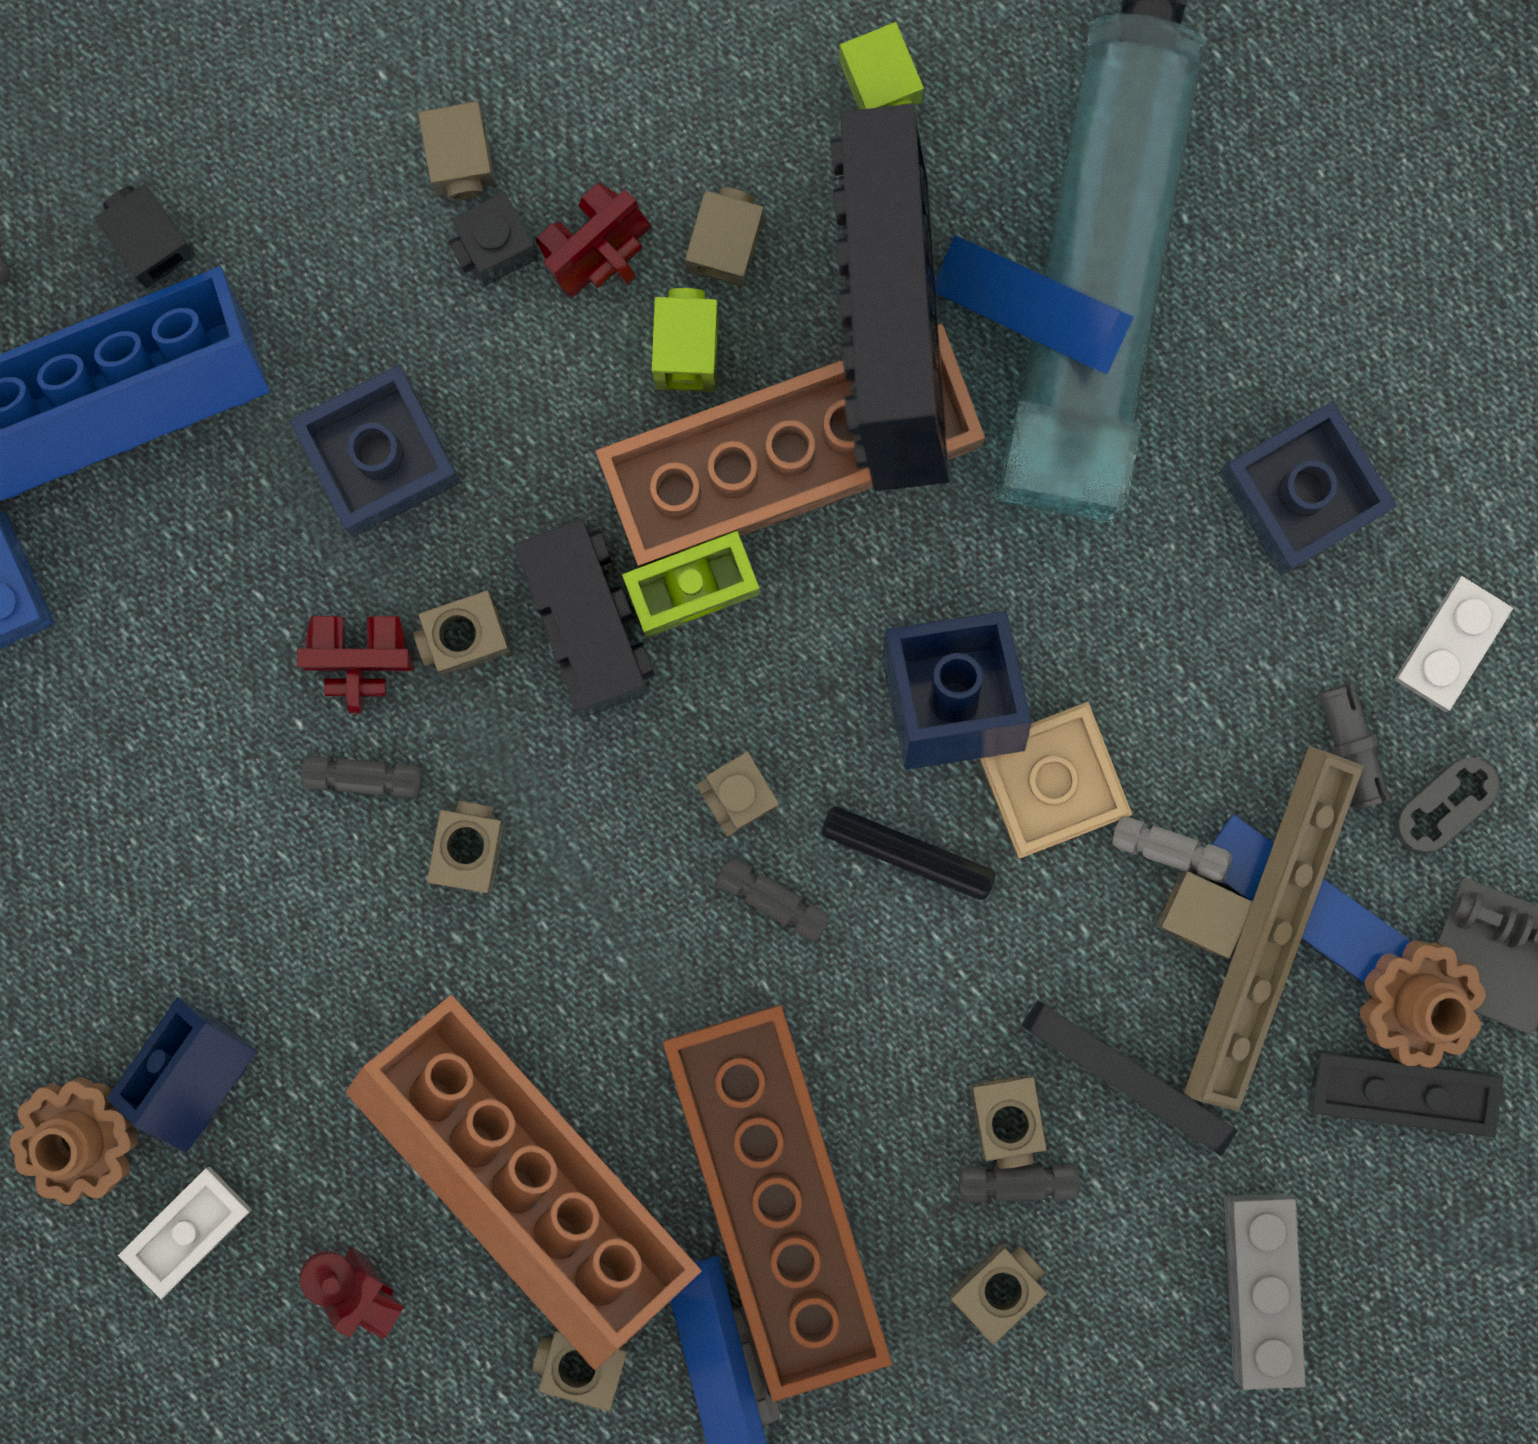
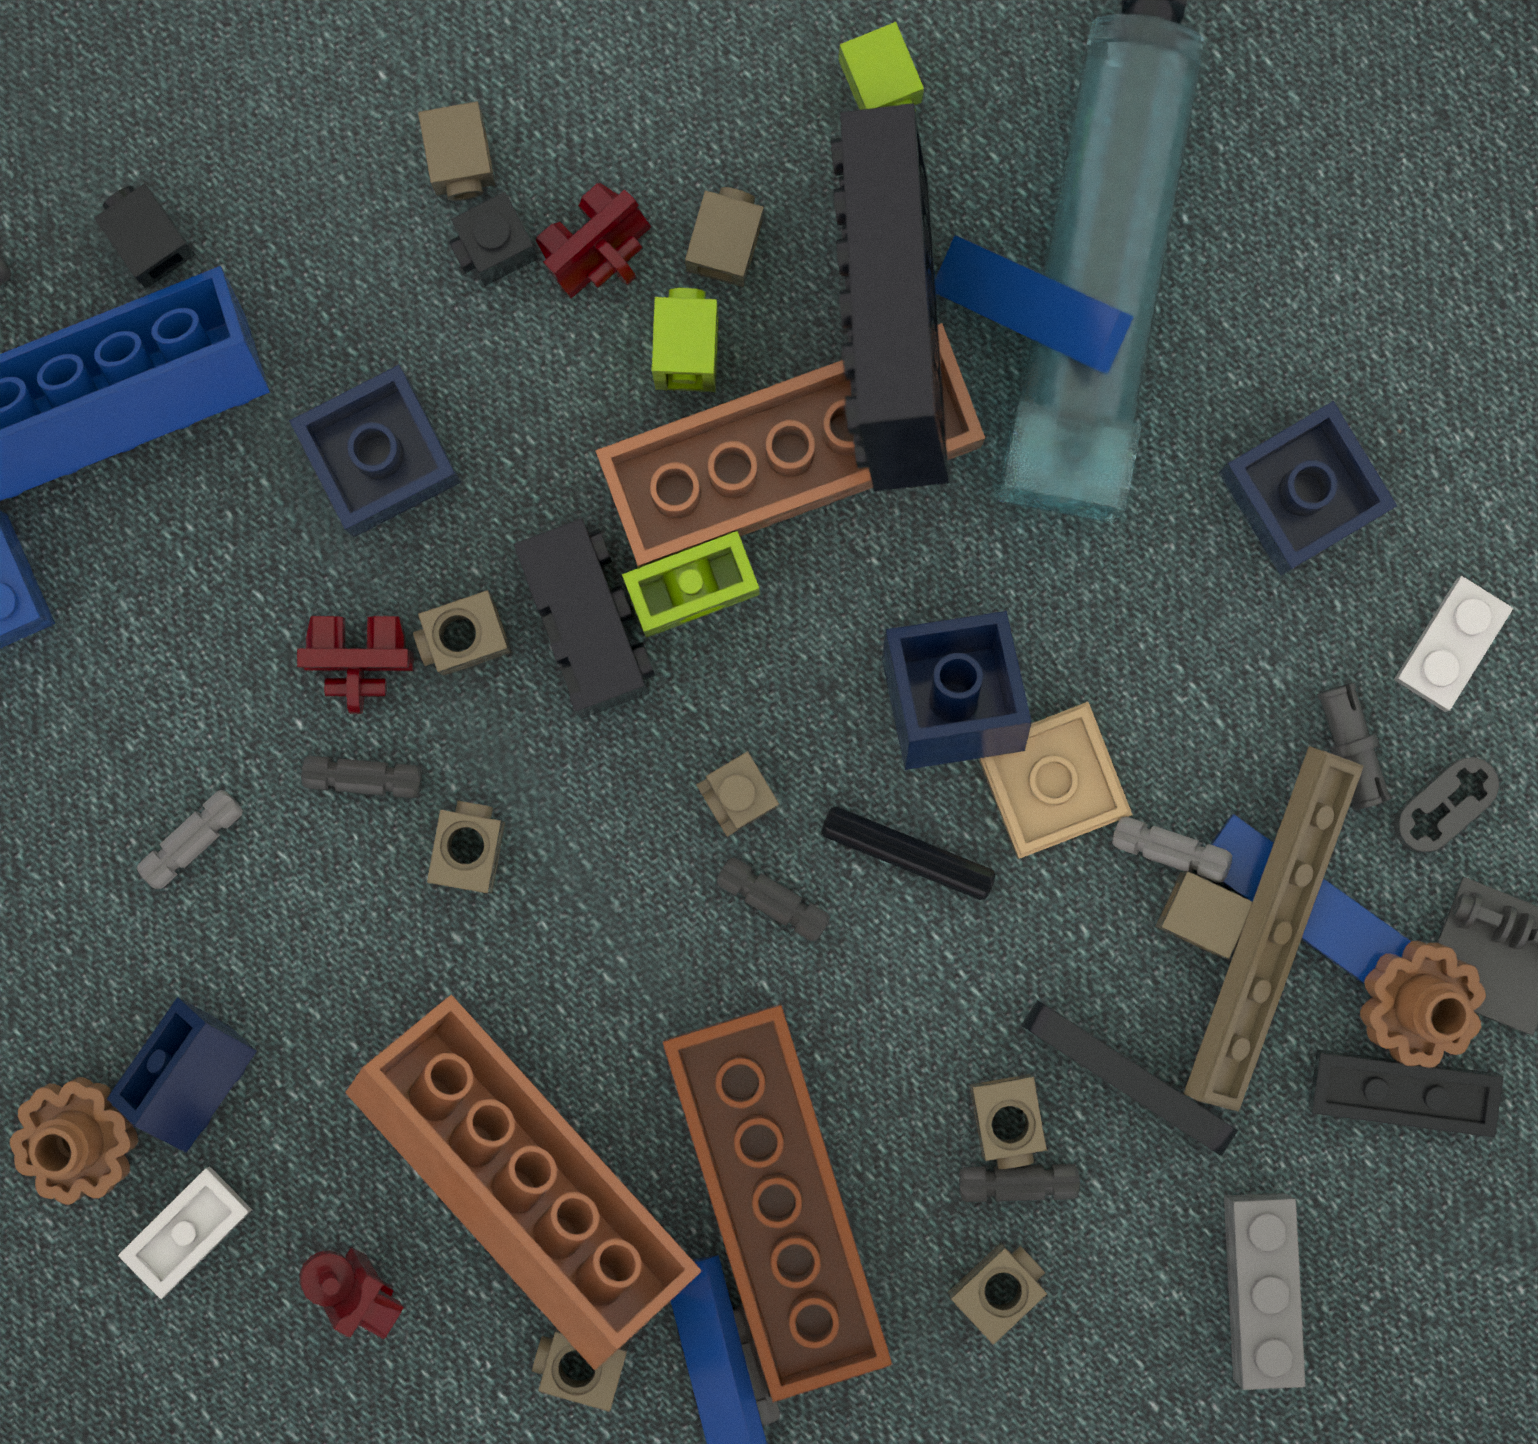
none -> light grey axle [137,790,243,889]

